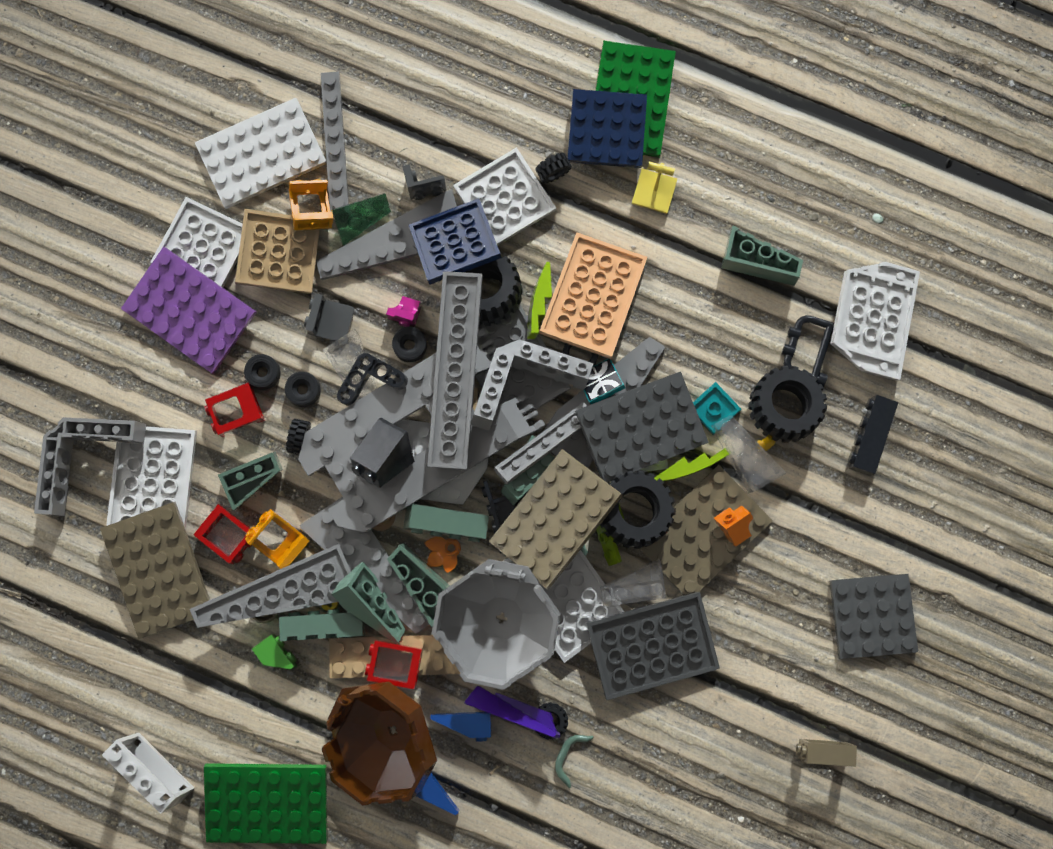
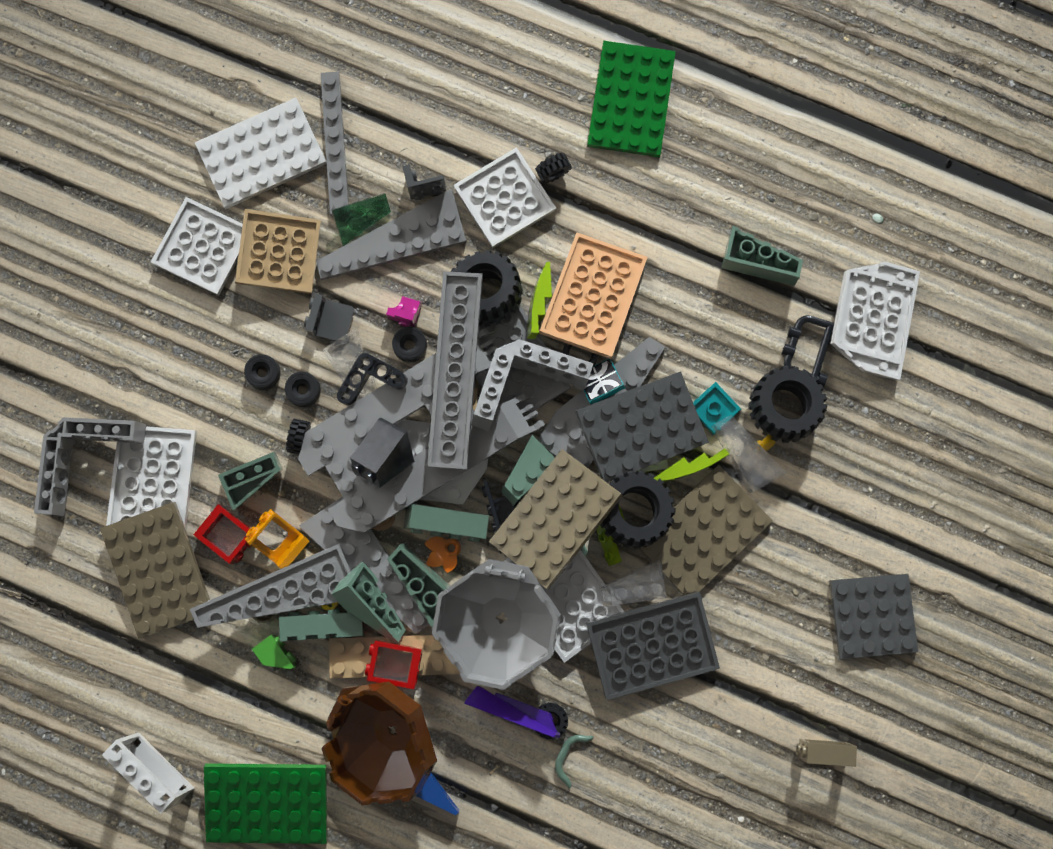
medium lavender plate [121,246,257,374] -> none
red window [204,383,265,438] -> none
light orange window [289,179,333,230] -> none
plate [409,198,502,285] -> none
blue slope [430,712,492,742] -> none
light grey plate [494,402,587,485] -> none
dark blue plate [568,89,647,168] -> none
light yellow plate [631,162,677,214] -> none
orange brick [714,506,754,547] -> none
black brick [848,395,899,476] -> none

